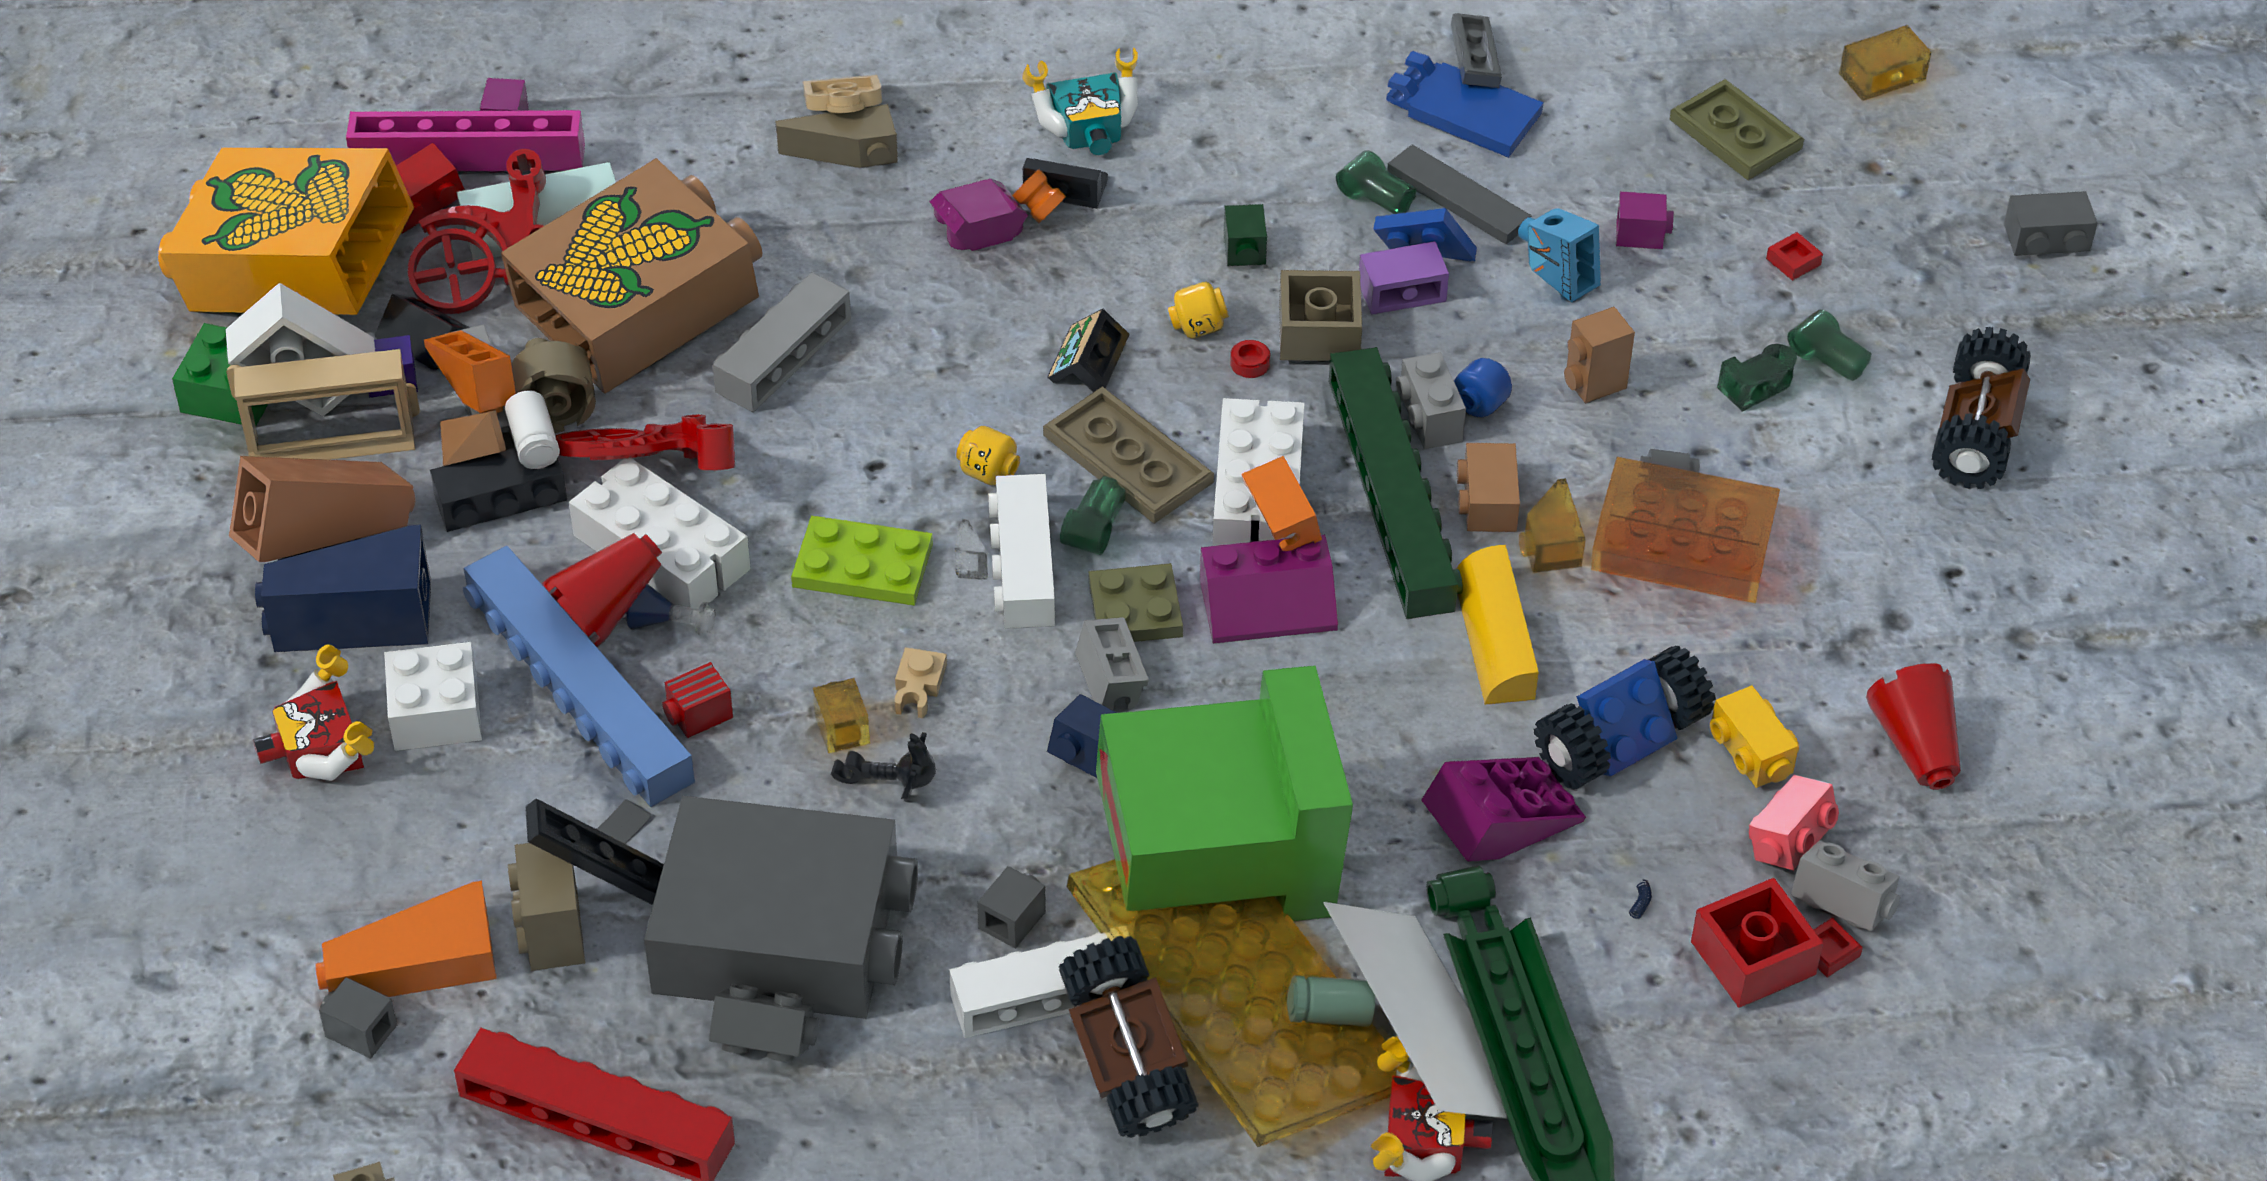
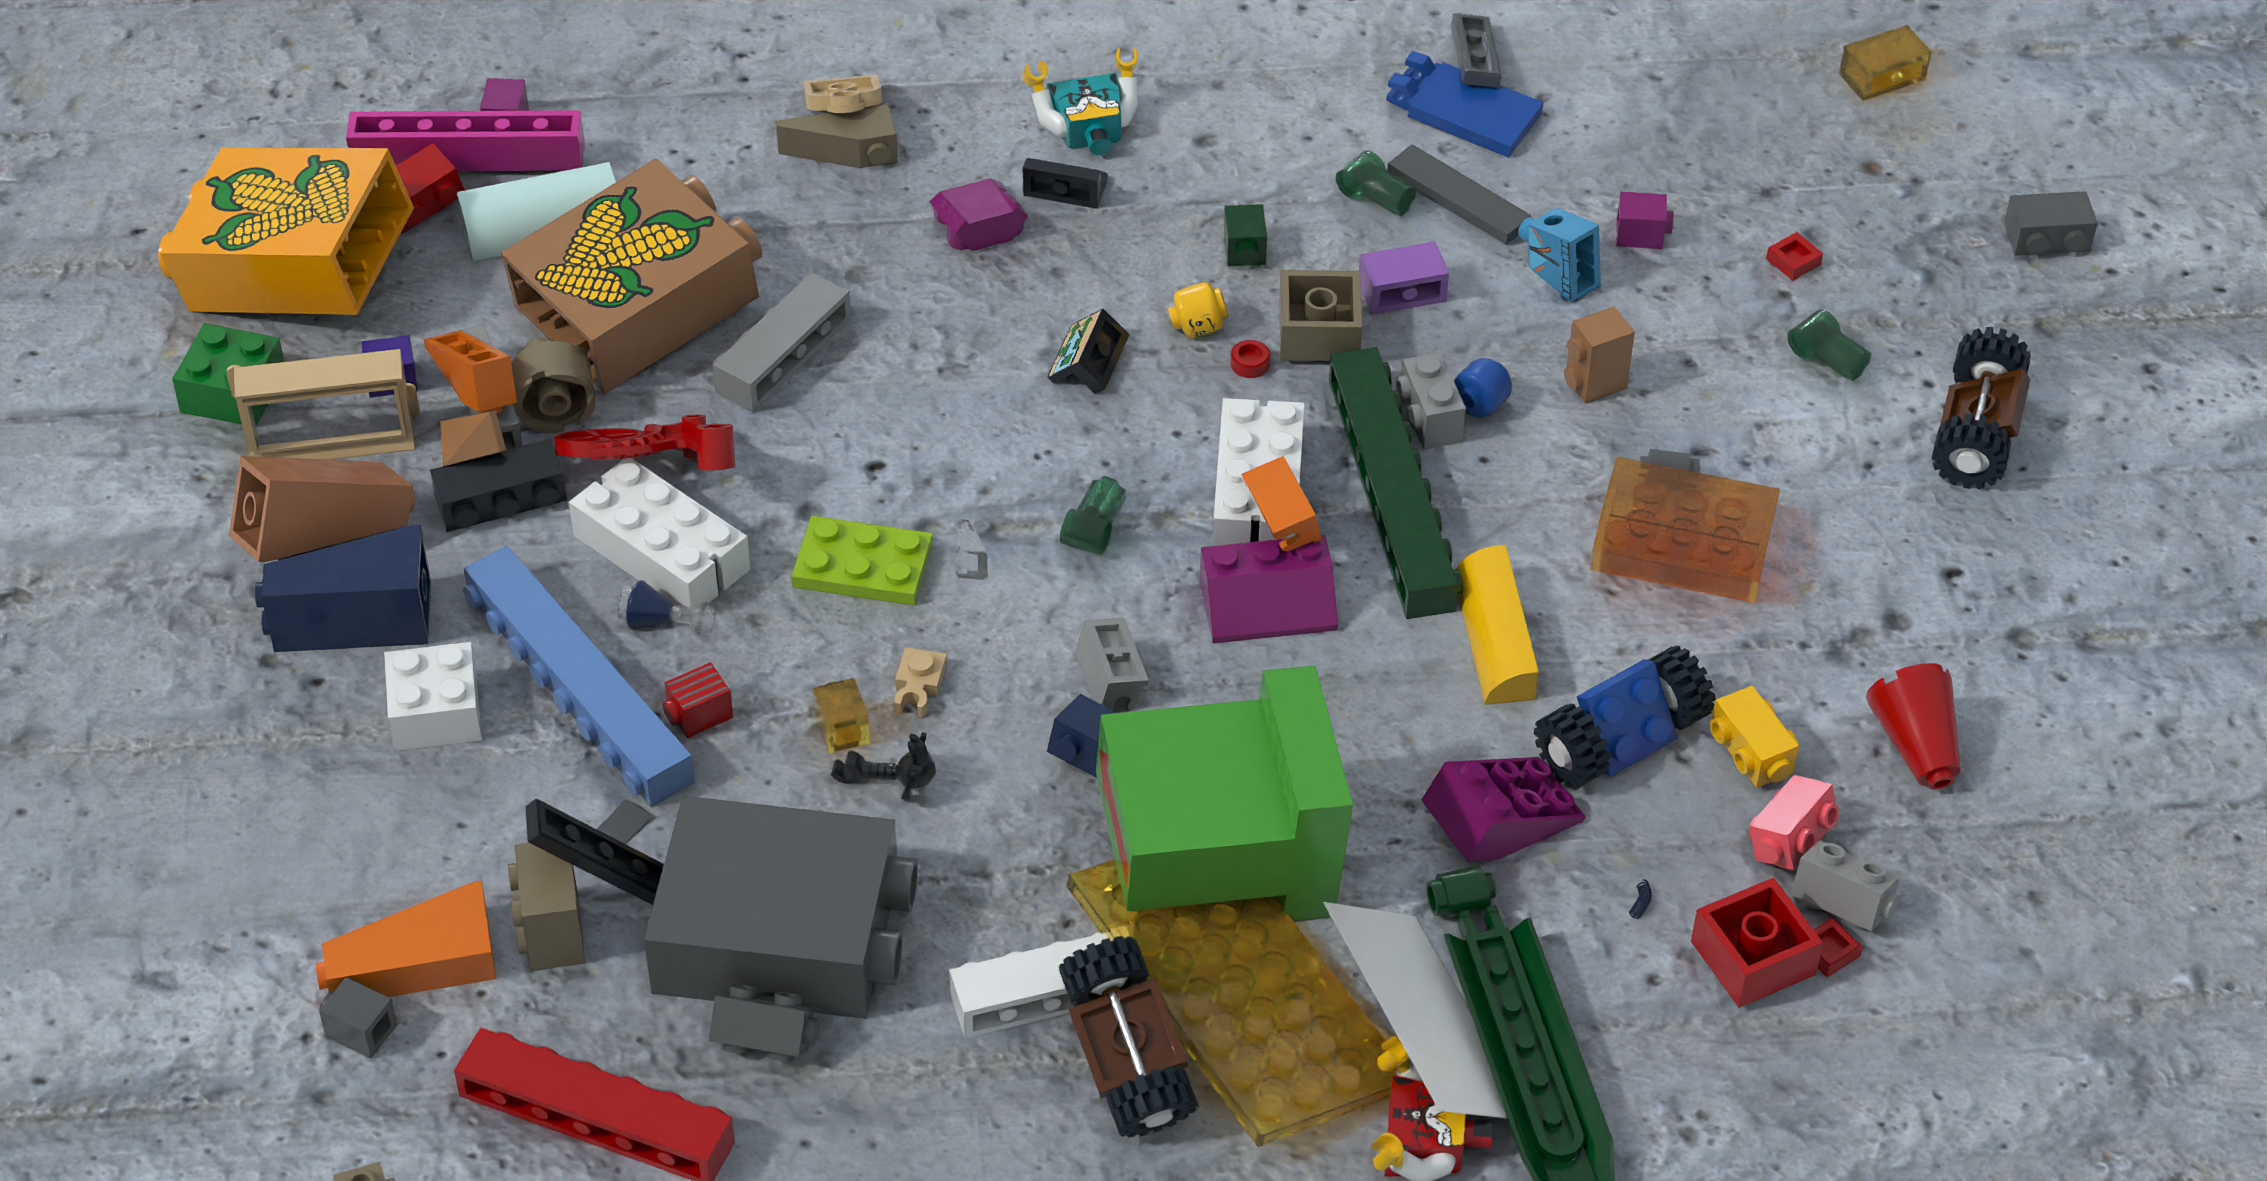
white brick [226,283,375,417] -> none
torso [253,645,374,781] -> none
black panel [375,294,470,369] -> none
red piece [408,149,546,314] -> none
white piece [505,391,560,469] -> none
red cone [541,533,662,647] -> none
yellow head [956,426,1020,485] -> none
dark grey brick [977,866,1046,949] -> none
white brick [988,474,1055,629] -> none
orange wheel [1012,169,1066,223] -> none
dark tan tile [1043,386,1214,524] -> none
olive plate [1088,563,1183,642] -> none
sand green piece [1287,975,1375,1027] -> none
blue wing [1373,208,1477,261] -> none
medium nougat brick [1457,443,1520,532] -> none
clear yellow slope [1519,478,1586,573] -> none
olive tile [1669,79,1804,180] -> none
clear green leg [1717,344,1797,412] -> none

